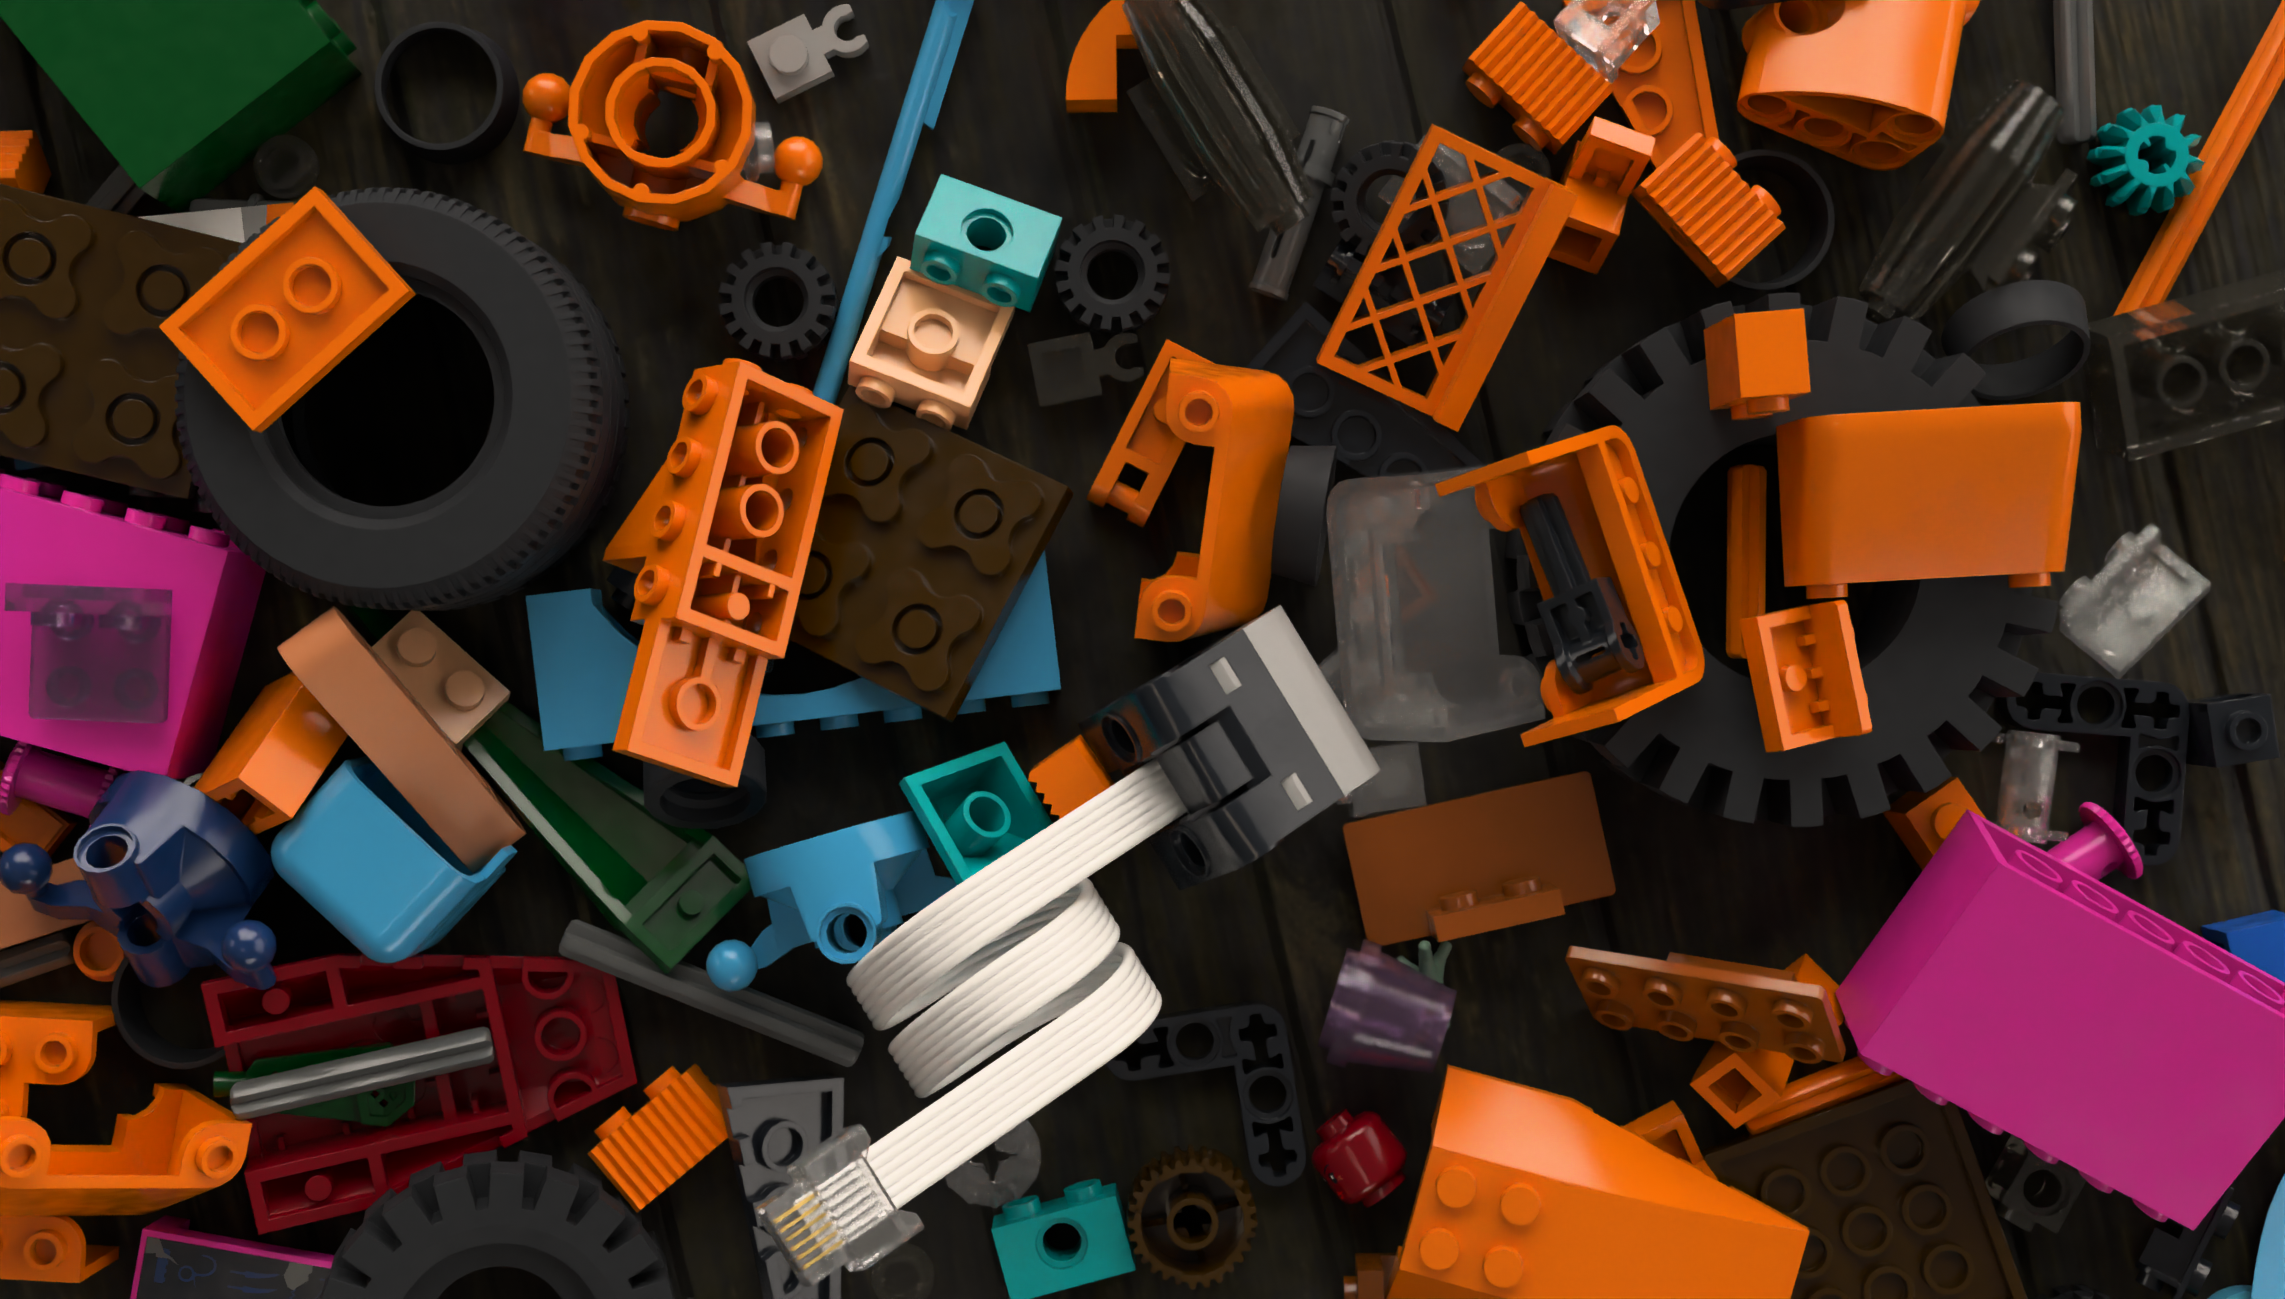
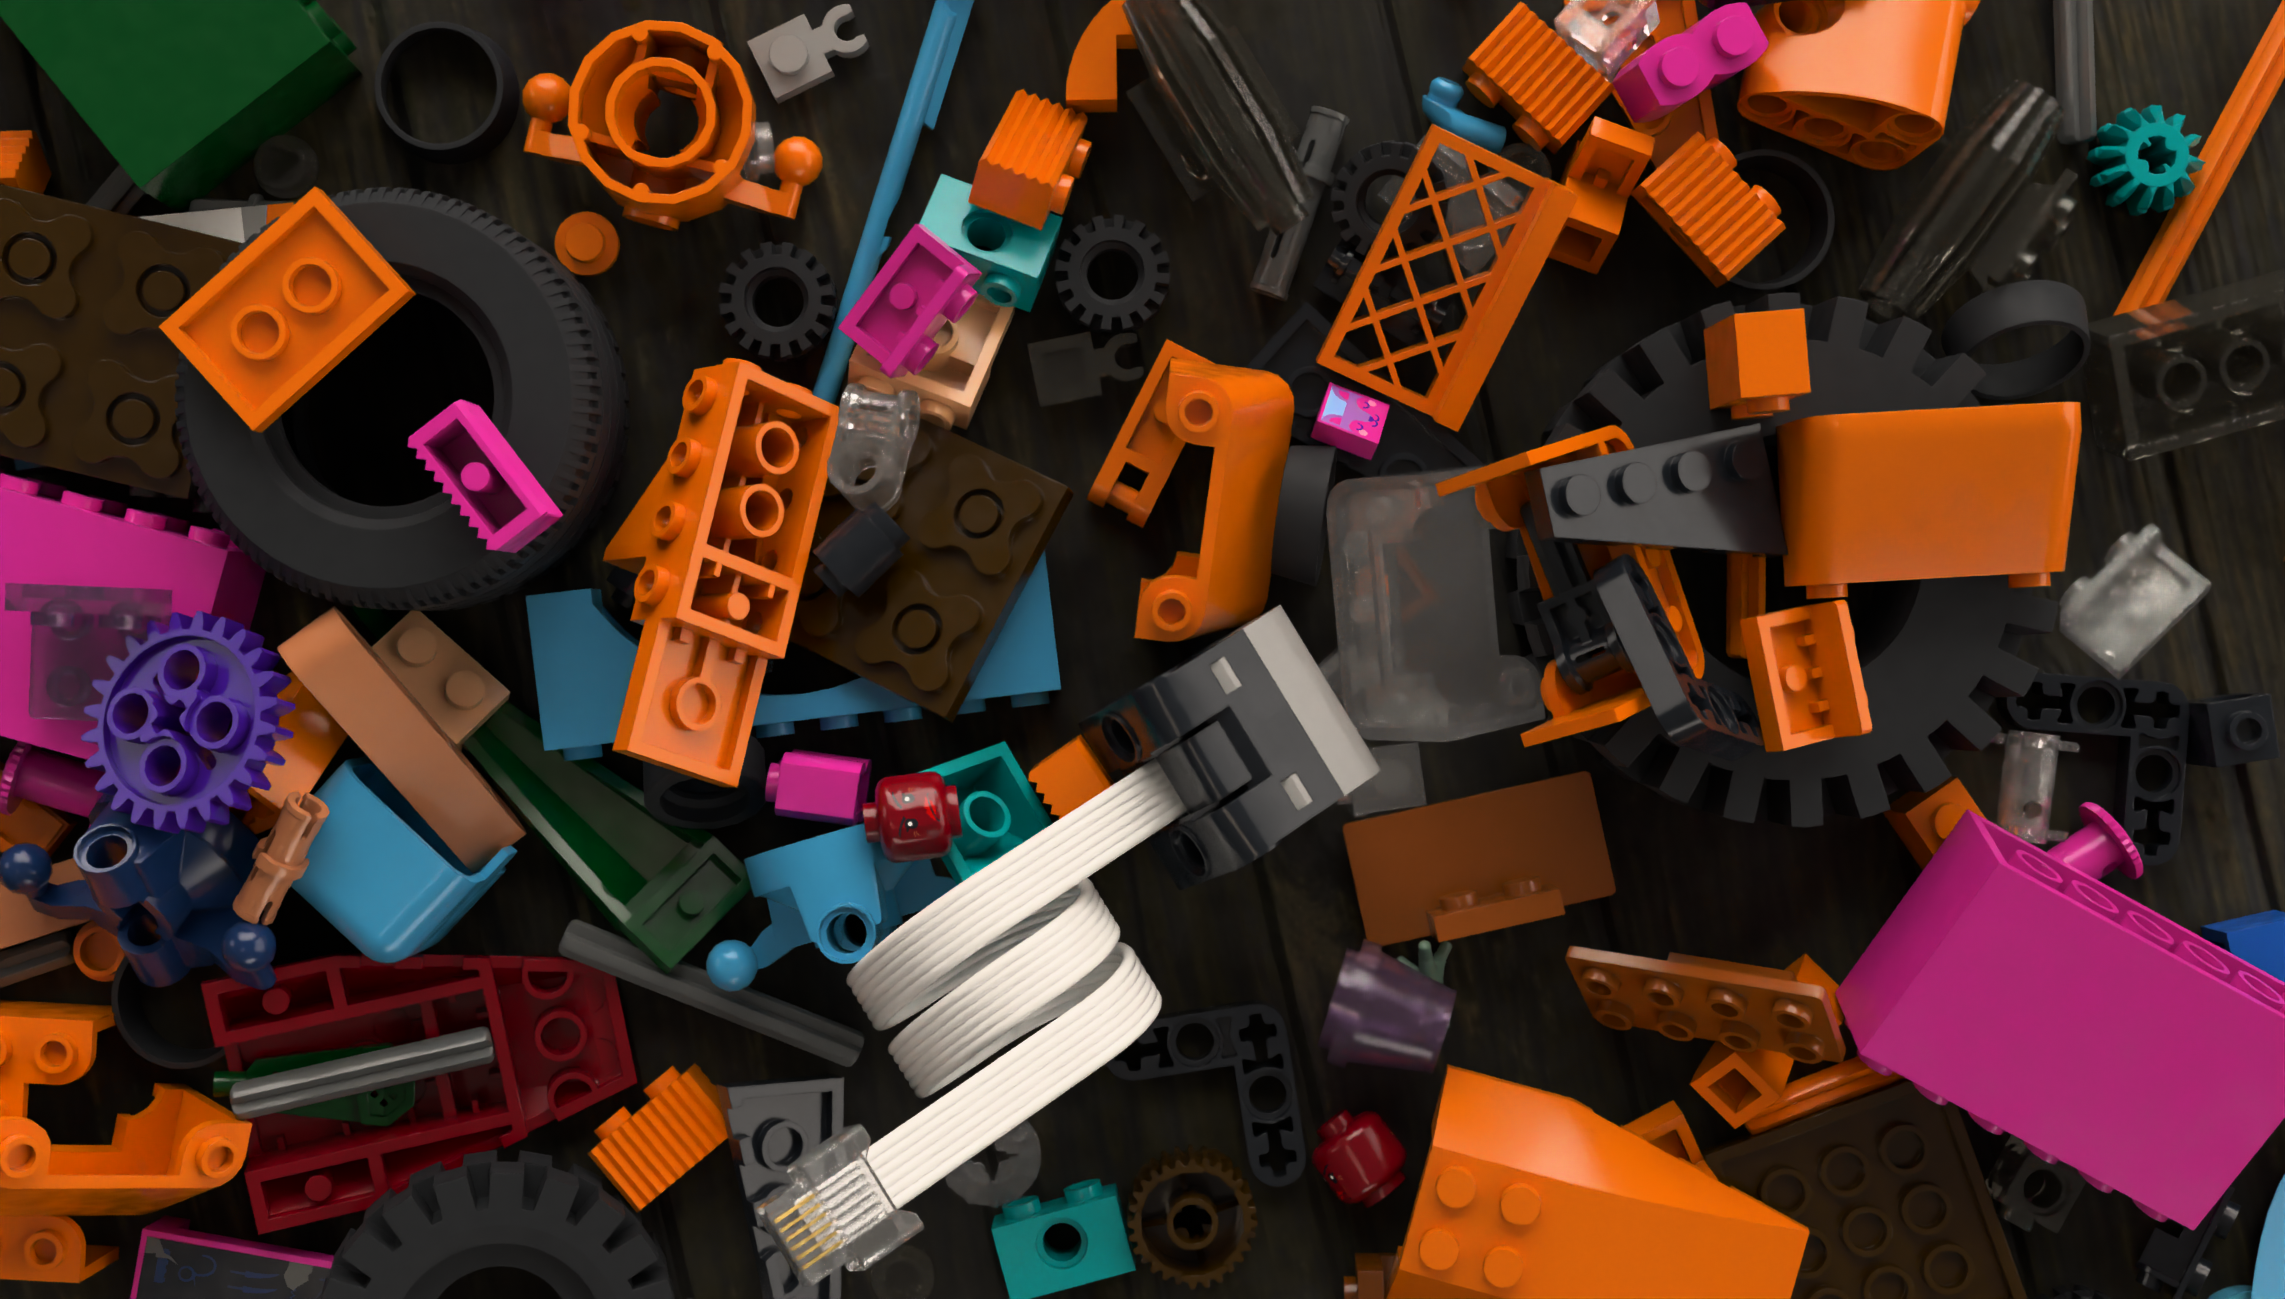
none -> dark purple gear [81,611,295,834]
none -> nougat pin [232,792,330,925]
none -> dark pink brick [407,399,563,553]
none -> orange plate [554,212,620,277]
none -> dark pink brick [765,749,872,826]
none -> black brick [812,501,911,598]
none -> clear piece [827,383,921,512]
none -> dark pink bracket [838,224,982,378]
none -> dark red head [862,771,963,863]
none -> orange brick [968,89,1092,231]
none -> dark pink tile [1311,382,1390,460]
none -> dark azure arm [1422,77,1506,155]
none -> black wing [1524,423,1789,558]
none -> black beam [1593,553,1765,761]
none -> dark pink brick [1612,3,1769,123]

